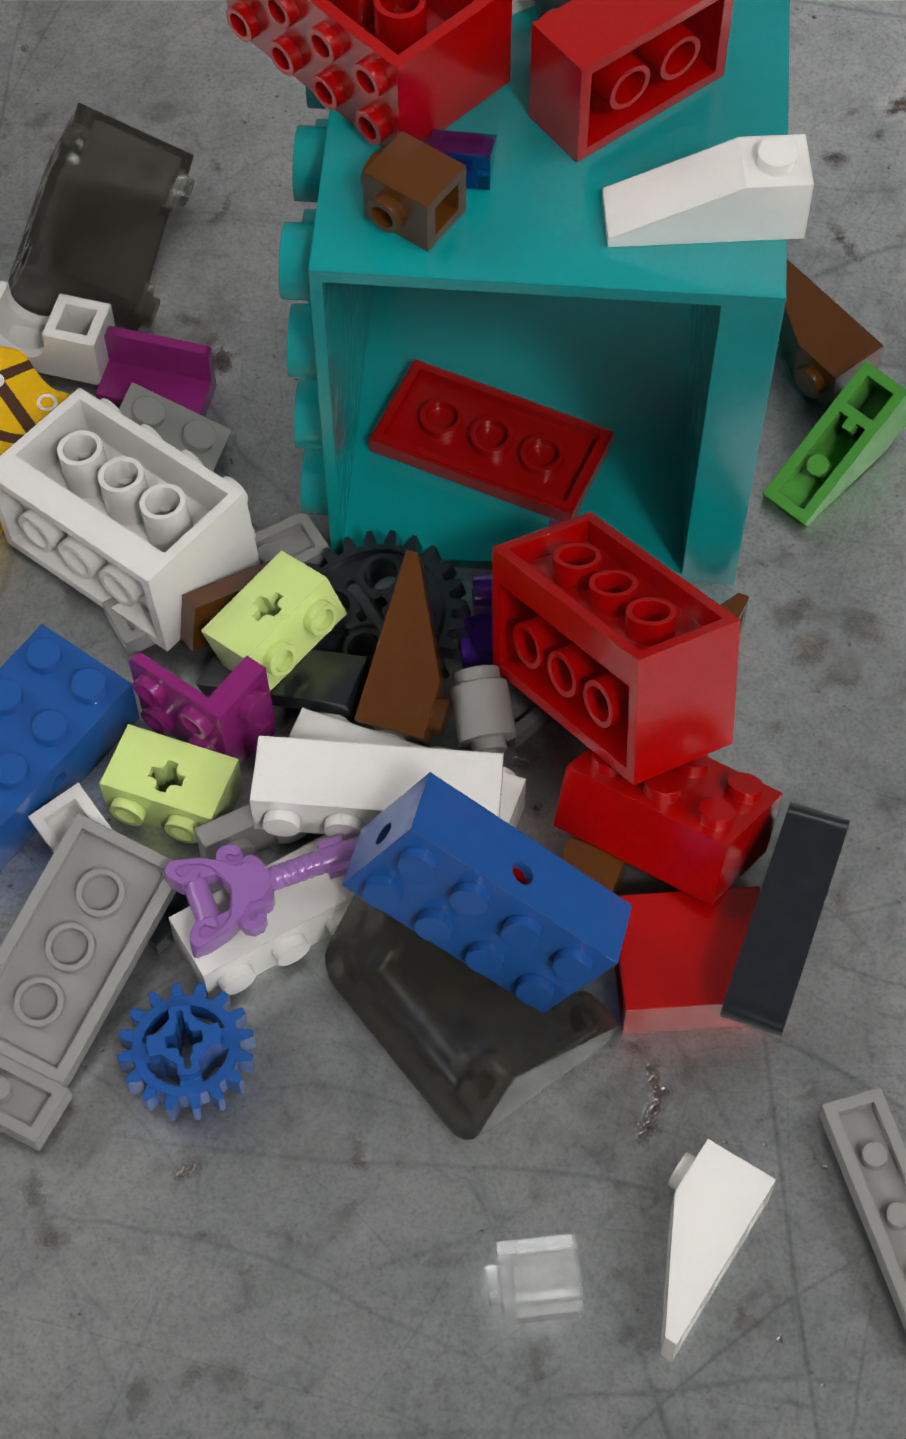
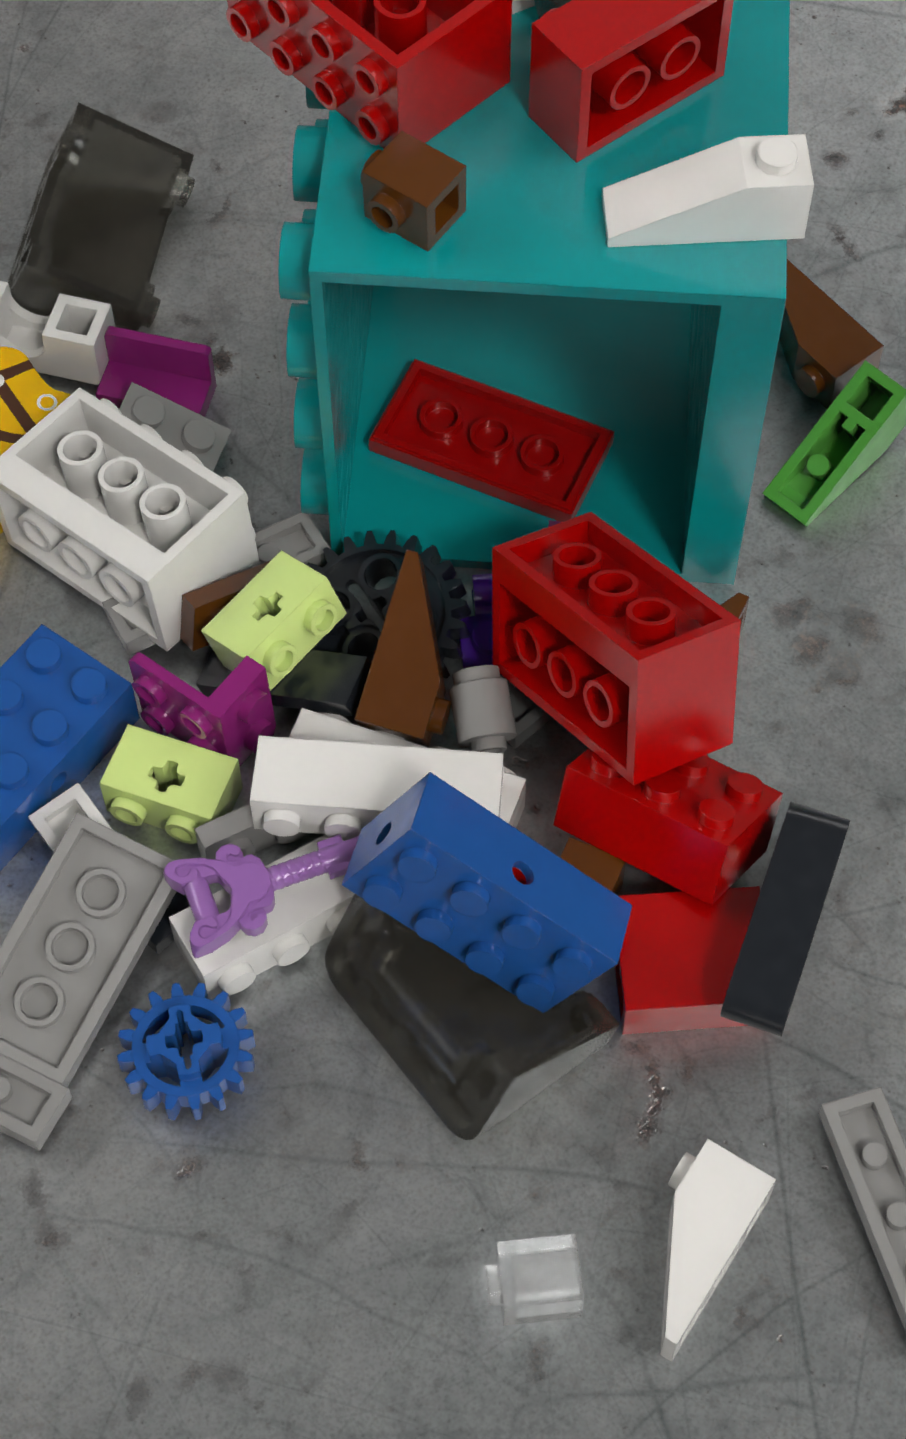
clear blue slope [427,129,497,190] -> none

